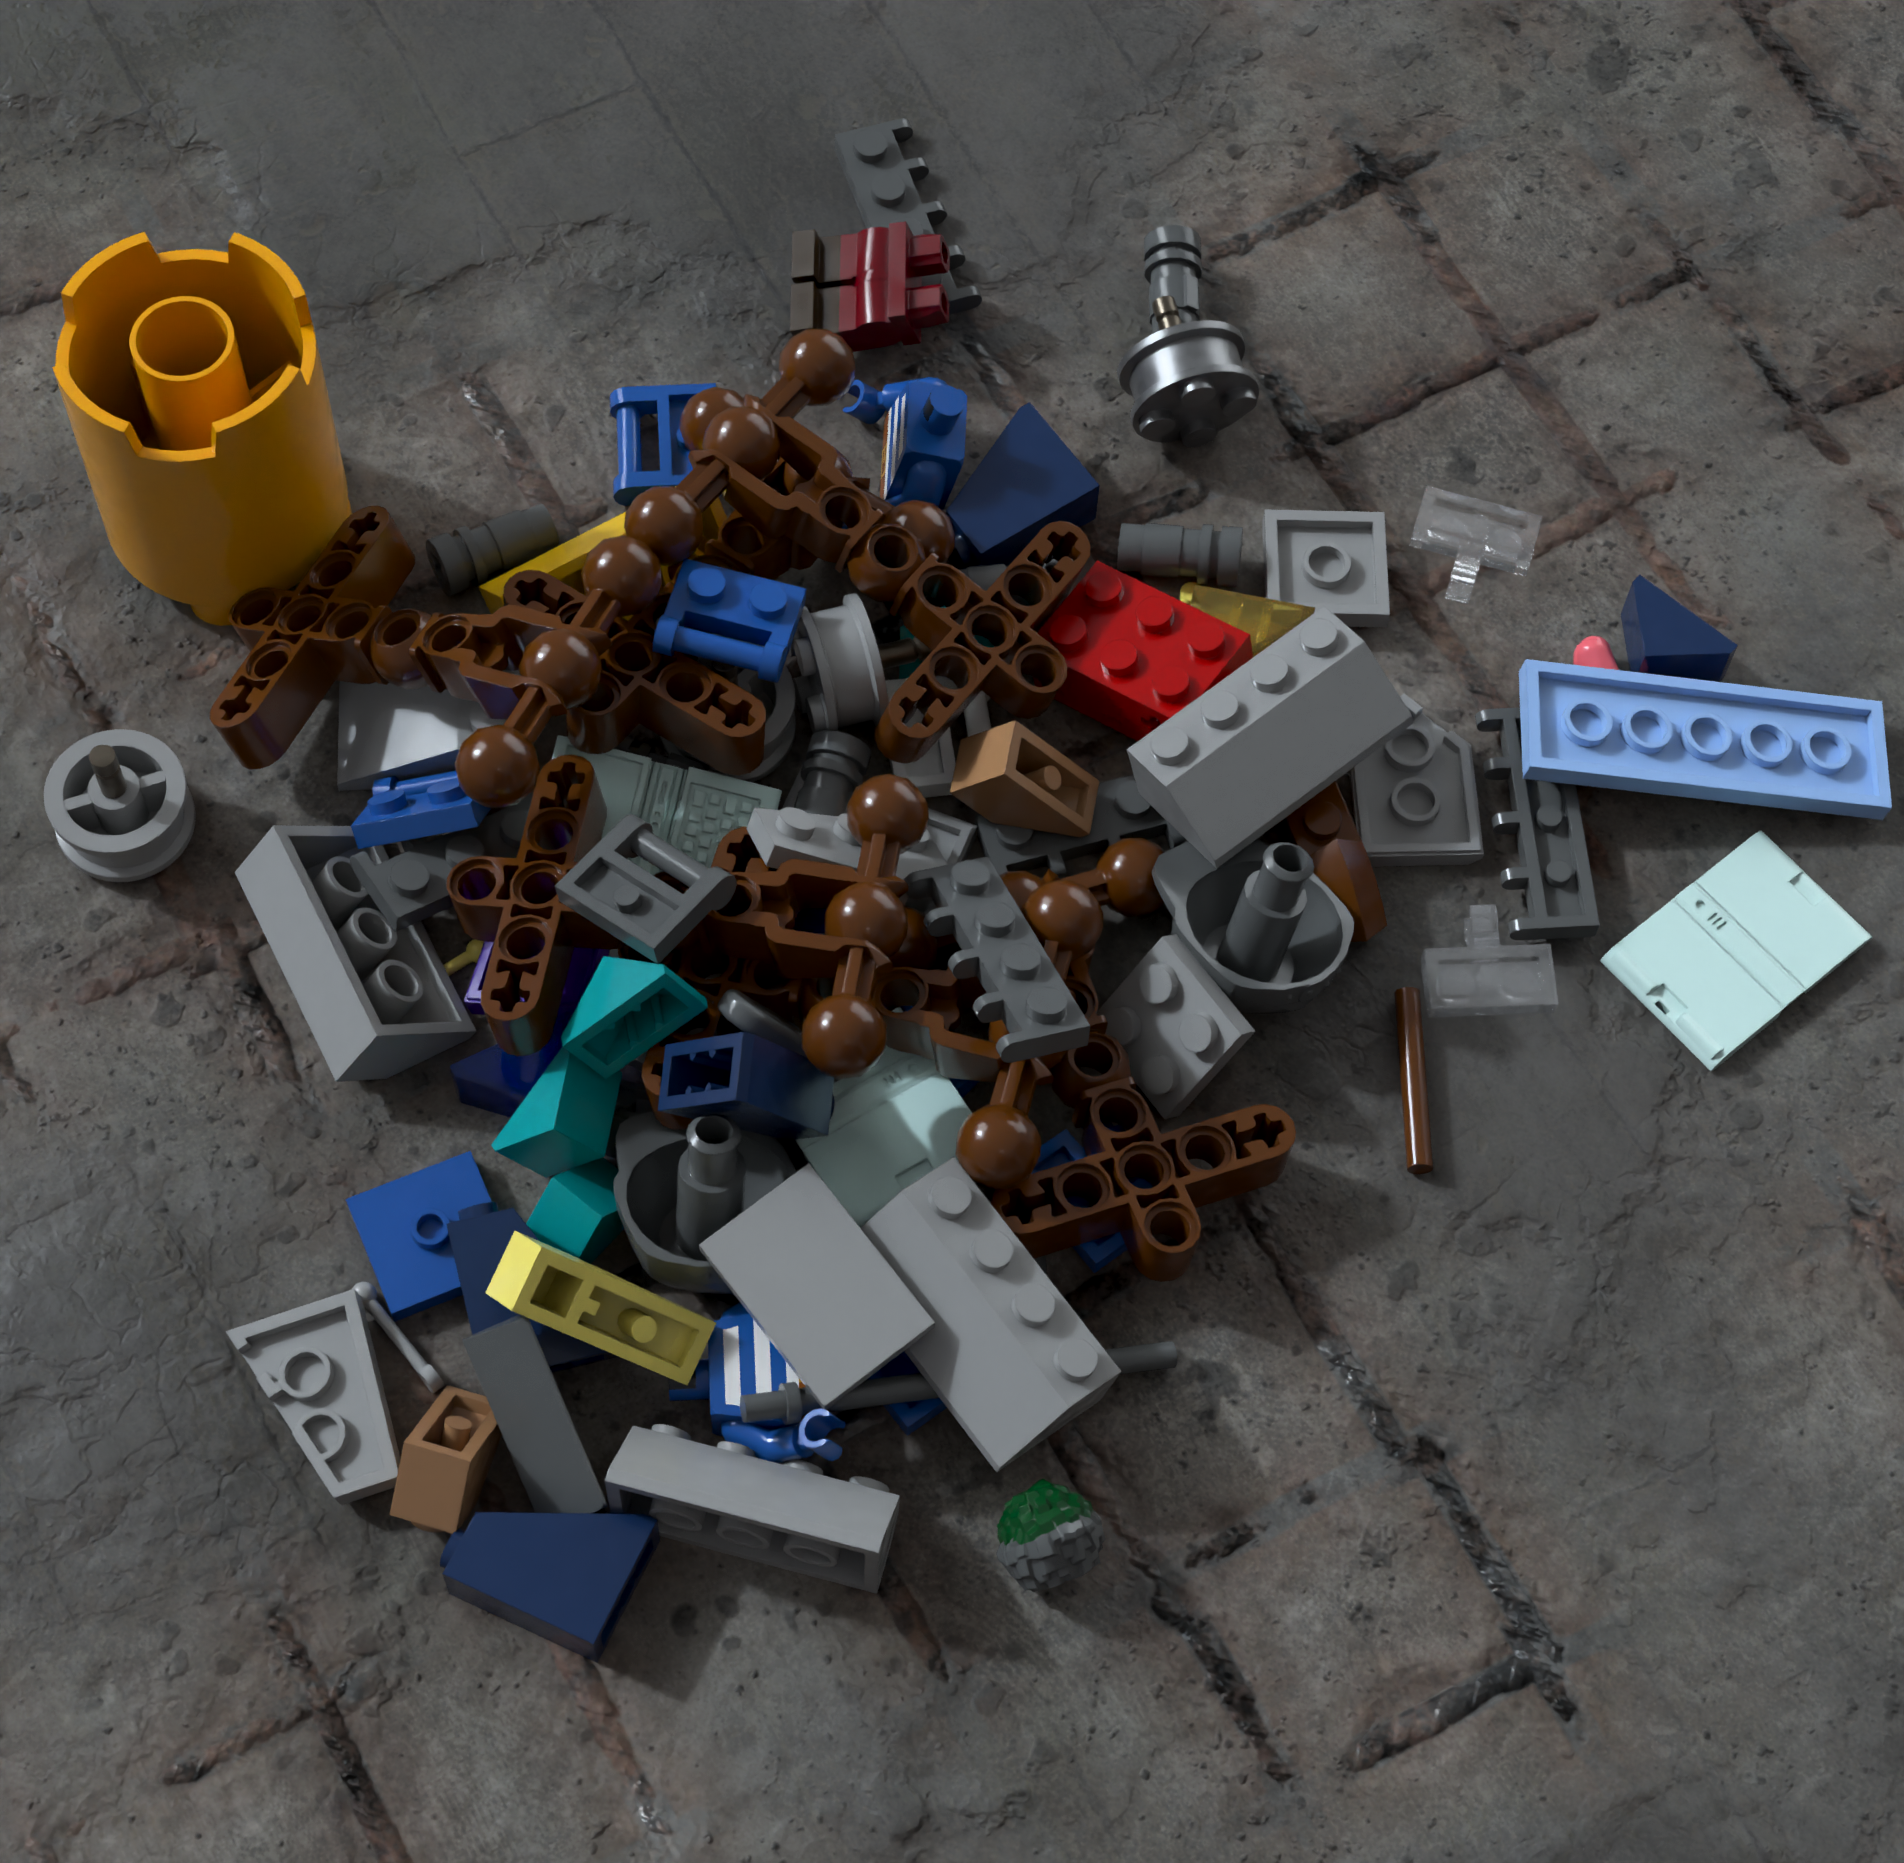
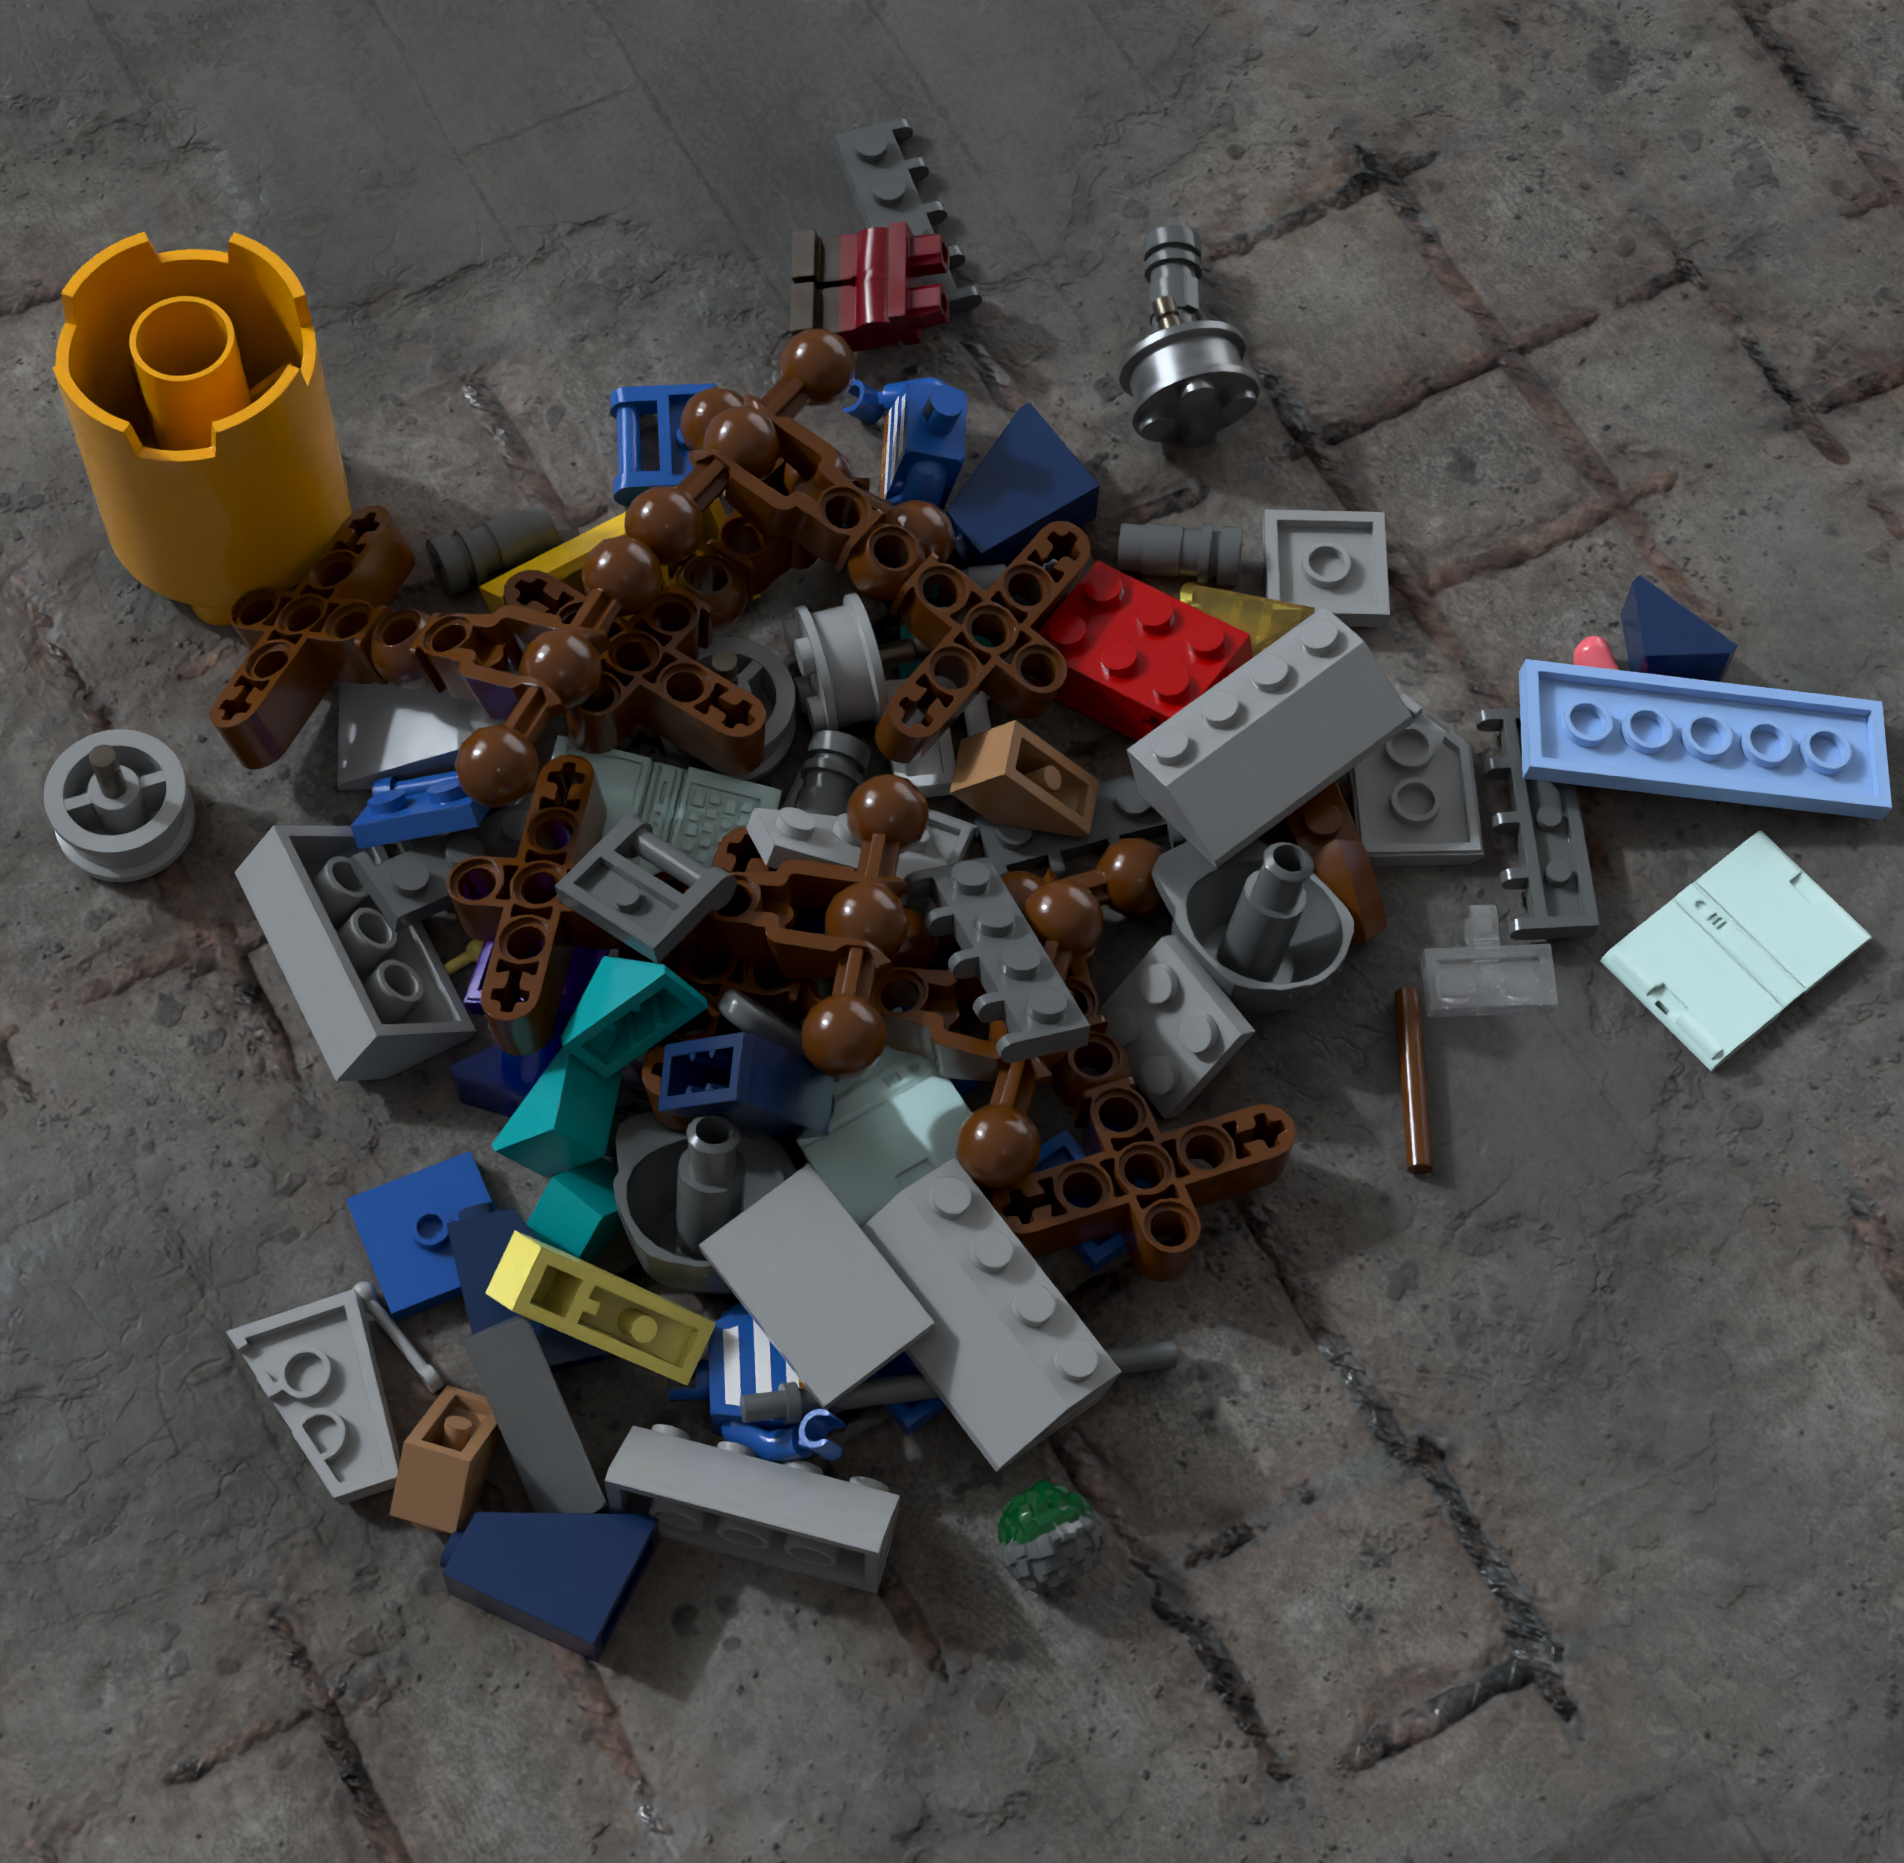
blue plate [652,559,806,683] -> none
clear plate [1409,485,1543,604] -> none

